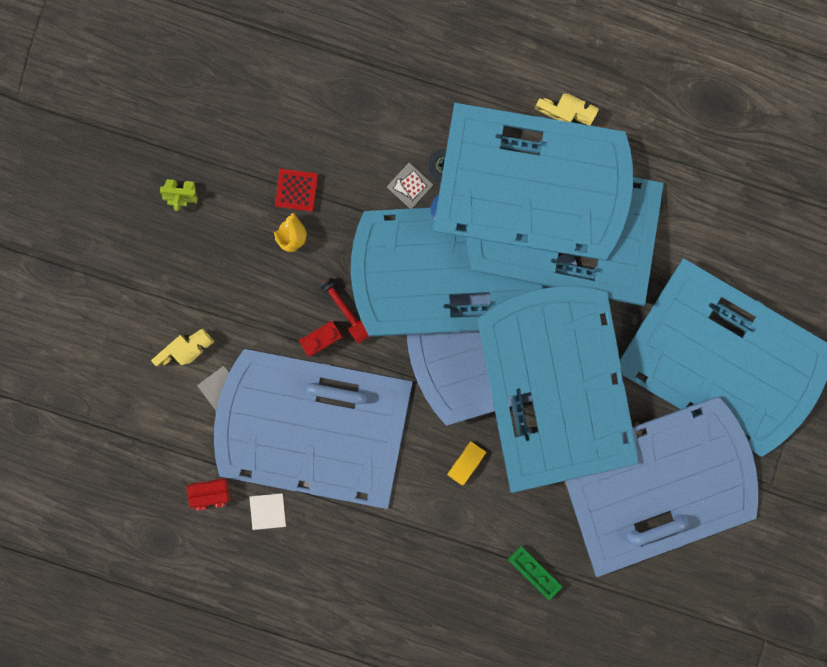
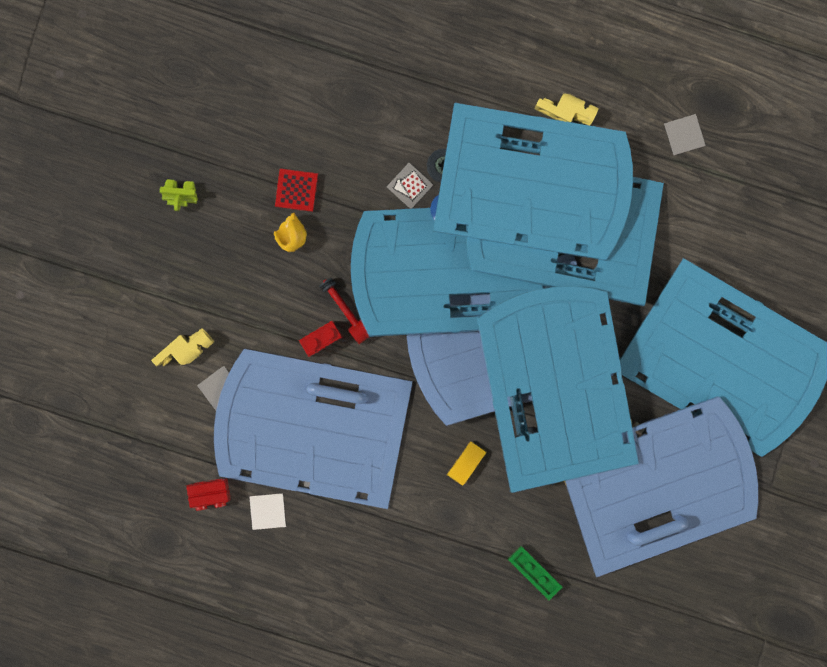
none -> light grey sticker [664,114,706,155]

